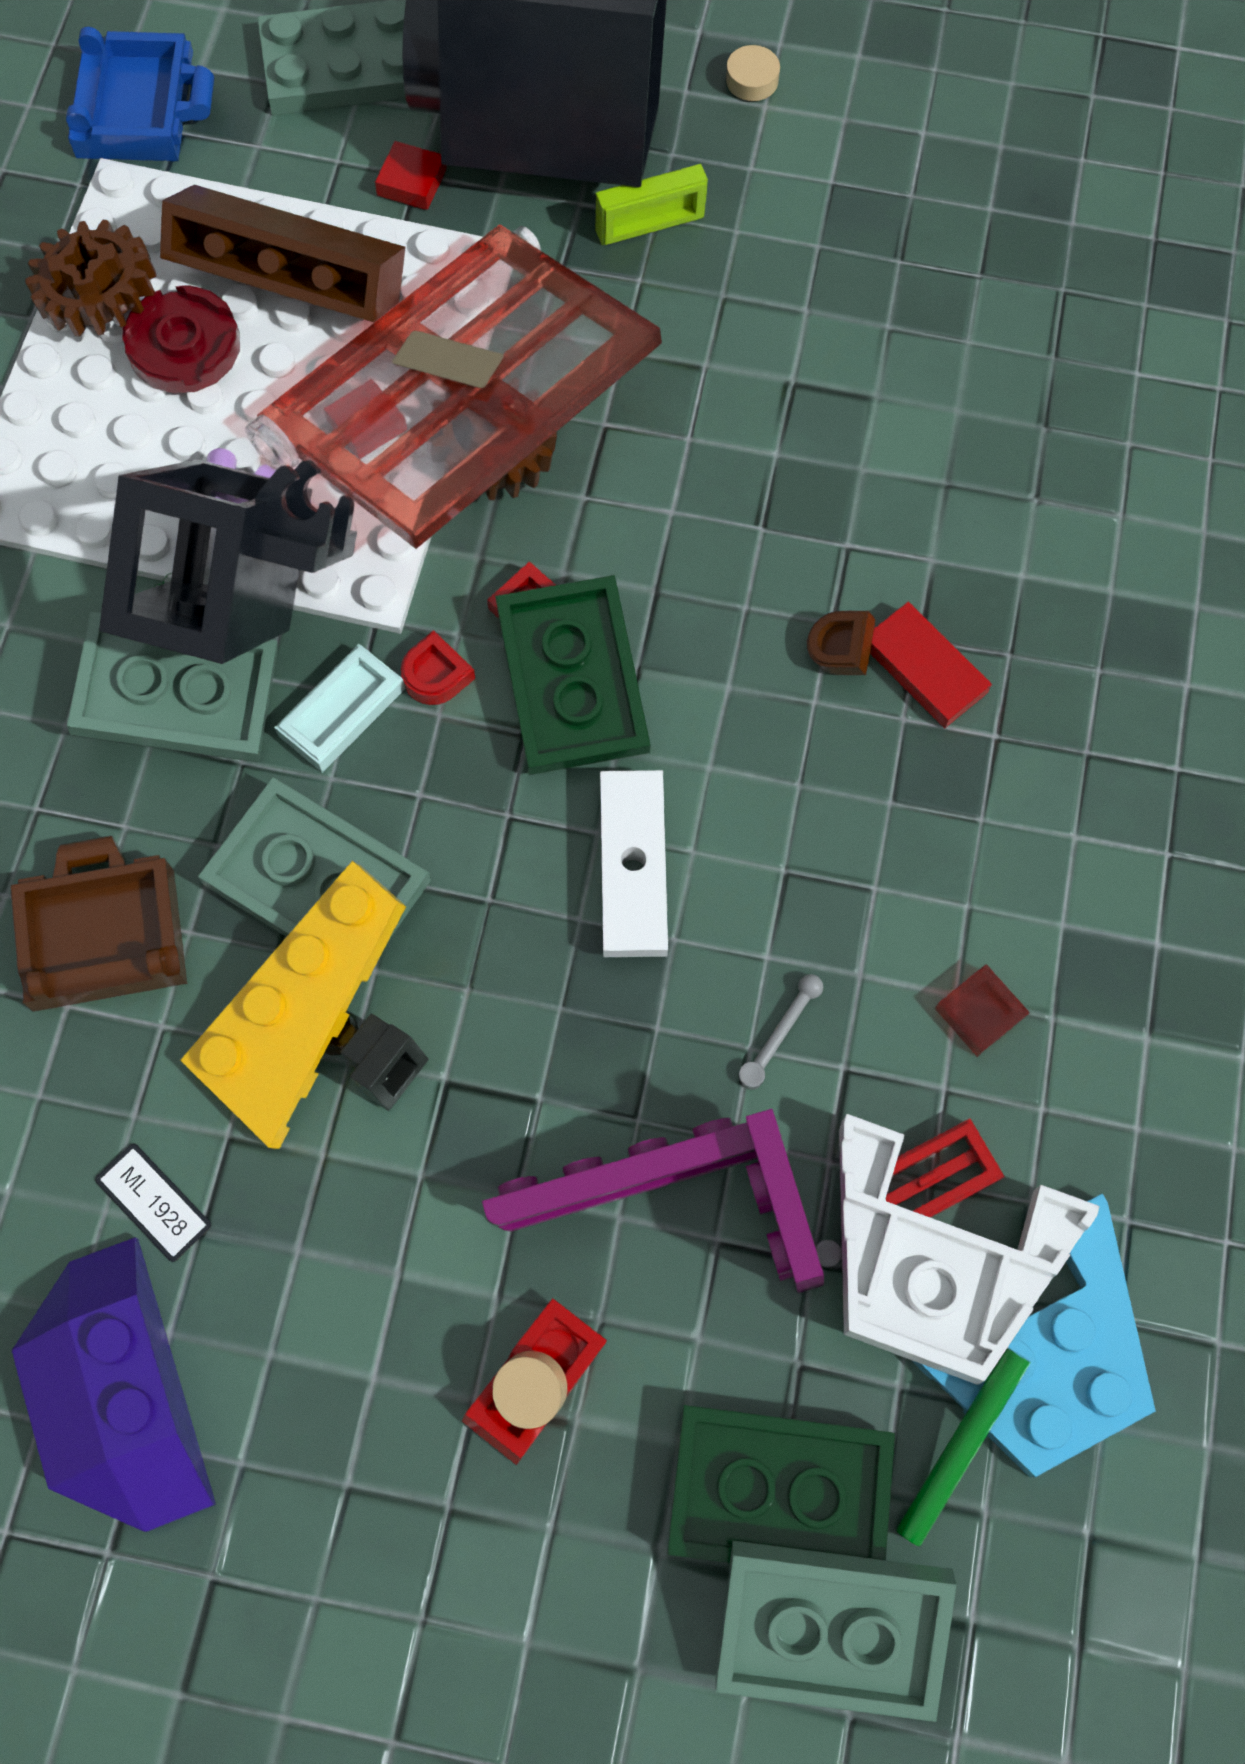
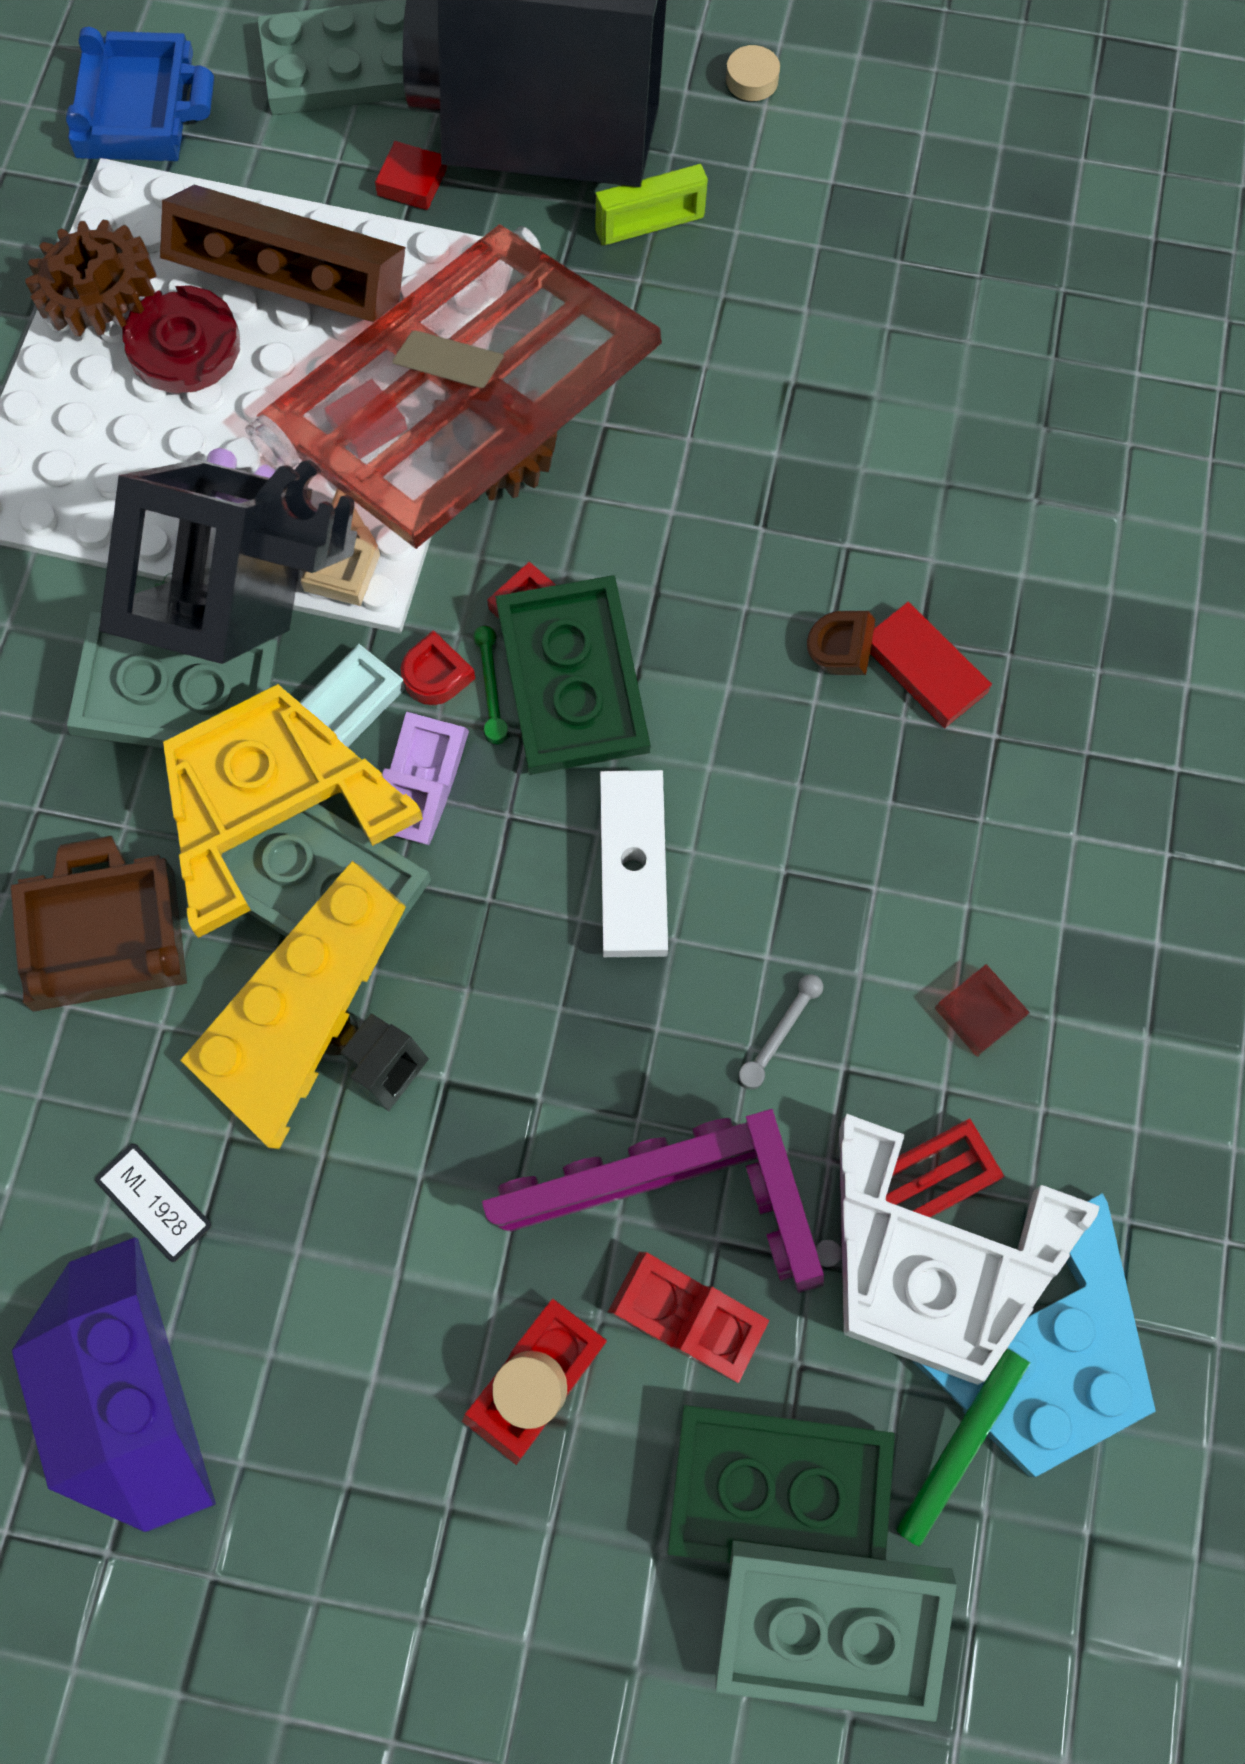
none -> yellow wing [163,684,423,938]
none -> tan tile [301,487,380,606]
none -> lavender slope [382,712,469,845]
none -> green hinge [473,625,508,745]
none -> red slope [608,1251,770,1383]

